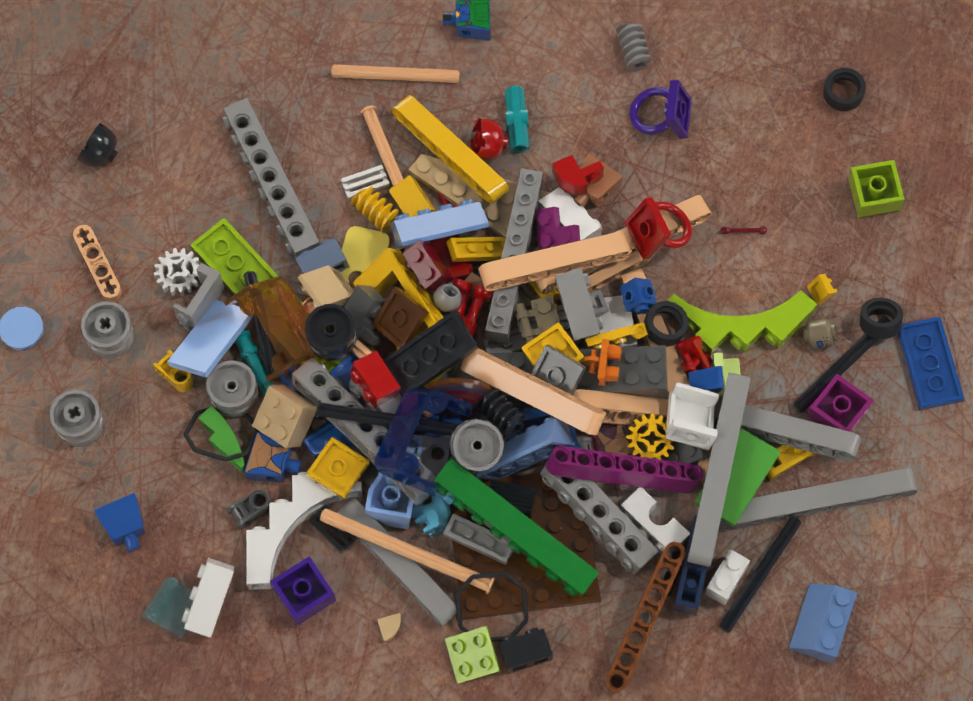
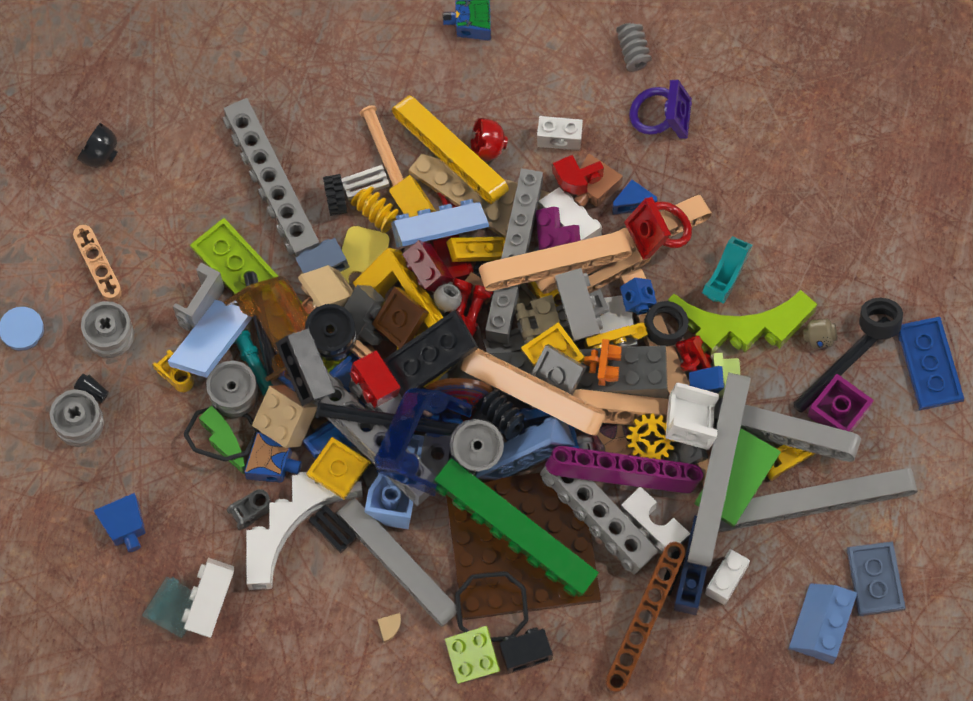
white gear [154,248,200,296] -> none
dark purple brick [270,556,336,626] -> none
light nougat axle [320,509,495,594] -> none
light nougat axle [331,65,460,83] -> none
medium azure animal [411,491,453,537] -> none
light grey plate [443,514,513,565] -> none
black brick [489,480,537,519] -> none
teal piece [505,85,529,153] -> none
black axle [719,516,801,633] -> none
dark red hinge [721,226,767,235] -> none
yellow tile [807,274,837,305] -> none
black tyre [823,68,866,111] -> none
lime brick [848,160,905,218] -> none
none -> black cone [74,373,109,403]
none -> brick [275,329,335,406]
none -> black tyre [323,174,347,216]
none -> white brick [537,116,583,150]
none -> blue slope [612,180,657,215]
none -> teal arch [702,236,753,304]
none -> sand blue tile [846,542,906,616]

